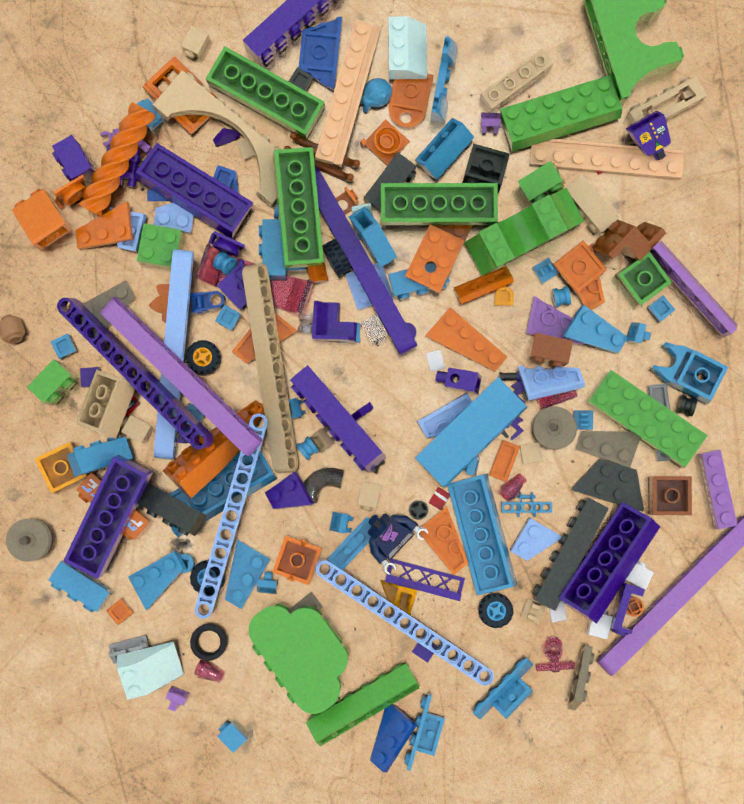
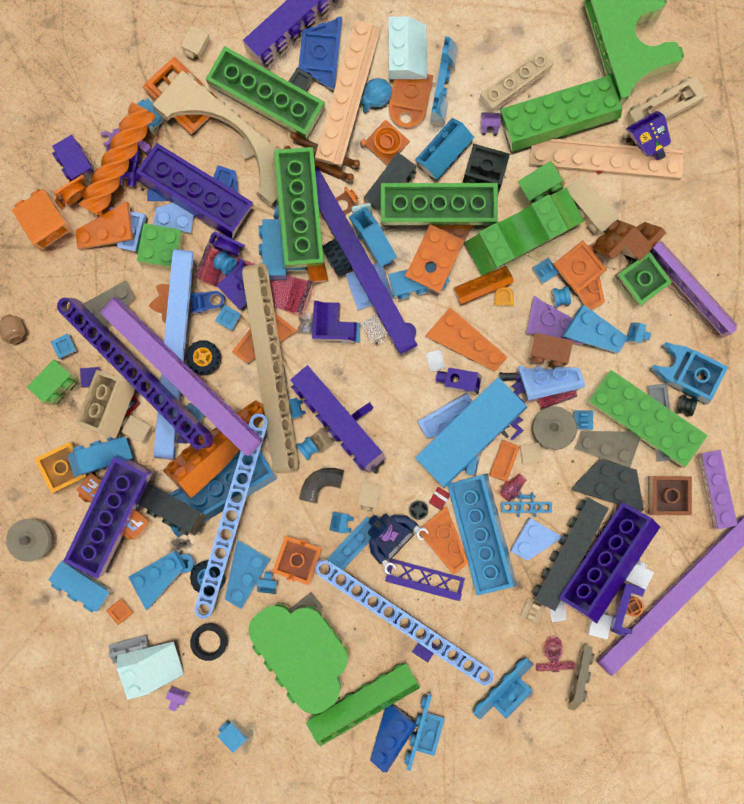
clear pink cone [194,660,224,683] -> none
dark purple tile [213,128,240,145] -> none
dark purple wing [265,472,314,509] -> none
light orange slope [380,579,417,615] -> none
black wheel [478,593,514,628] -> none
dark azure plate [647,295,675,322] -> none

